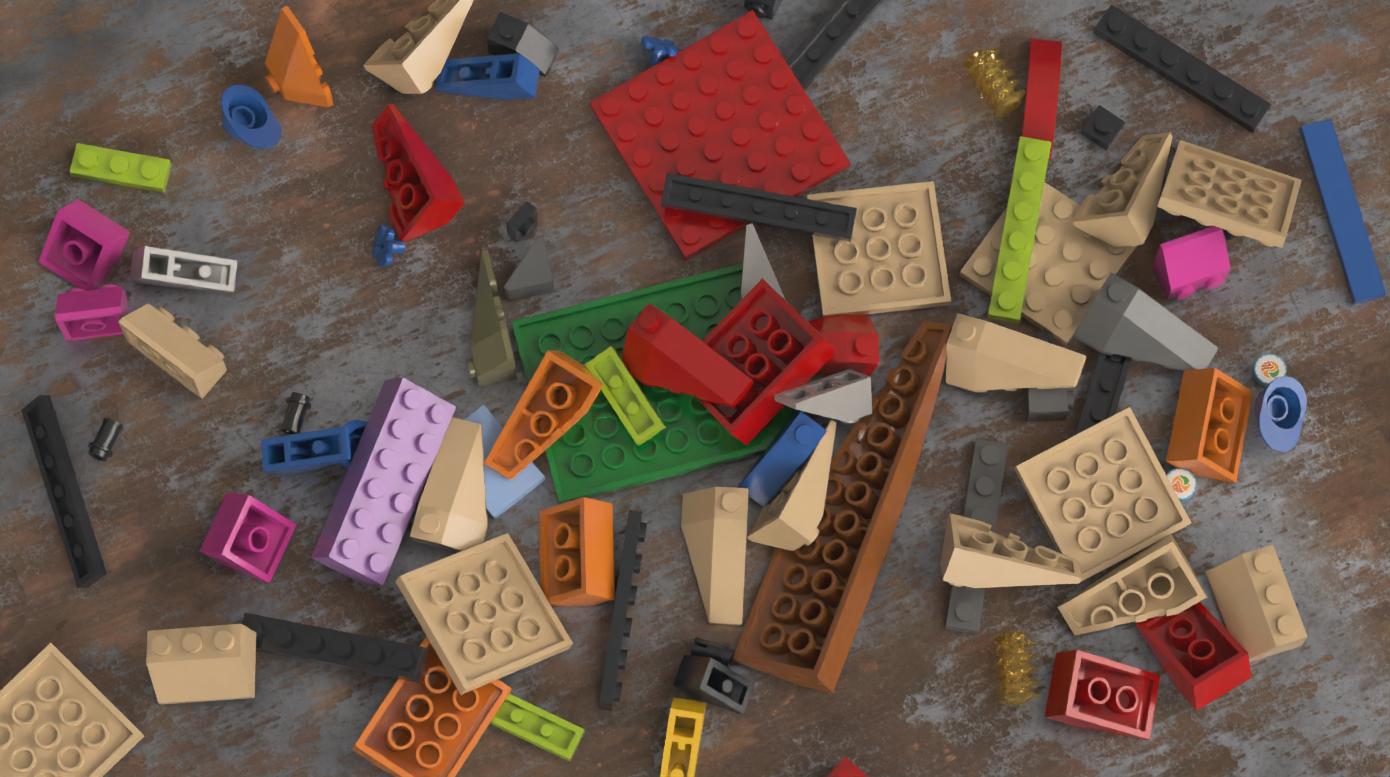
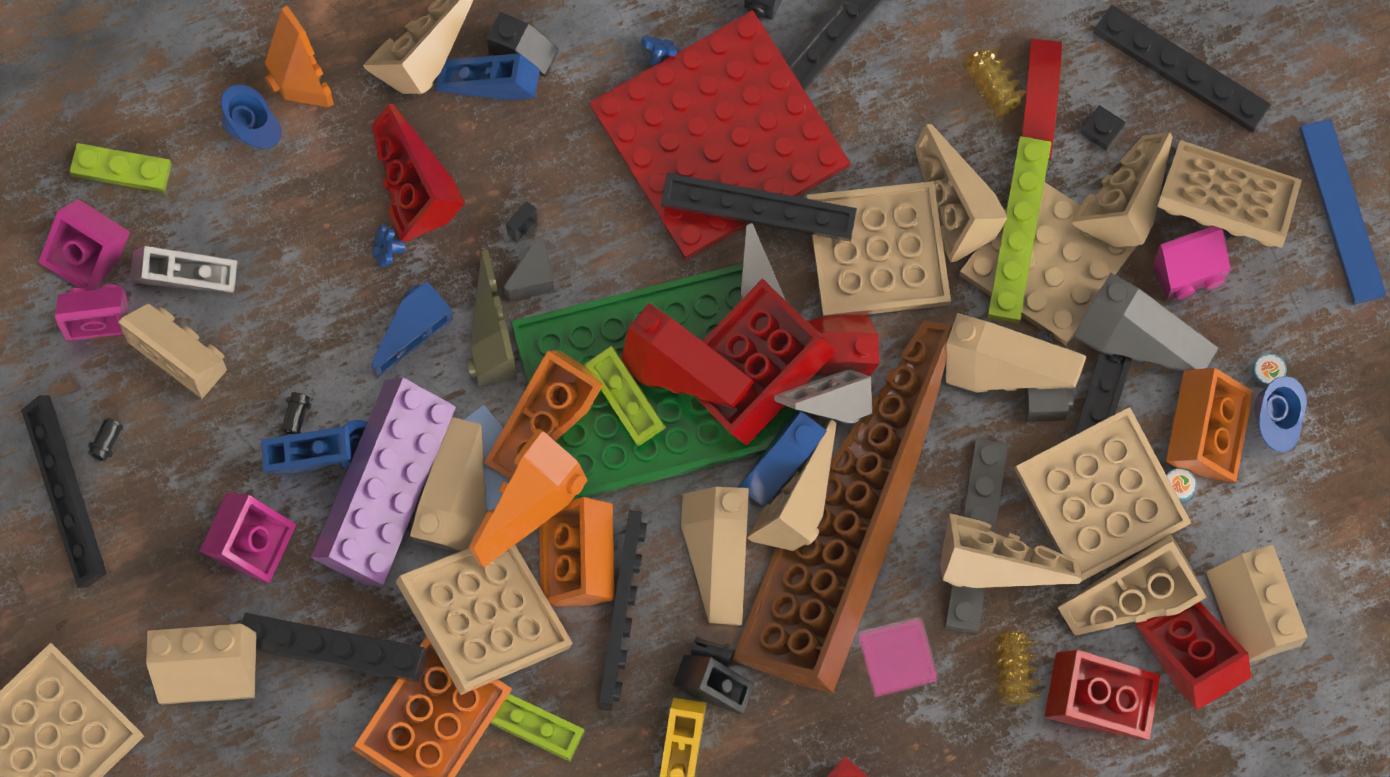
none -> blue slope [371,281,453,378]
none -> orange wedge [469,429,588,567]
none -> clear tile [857,616,939,697]
none -> tan wedge [915,124,1008,262]

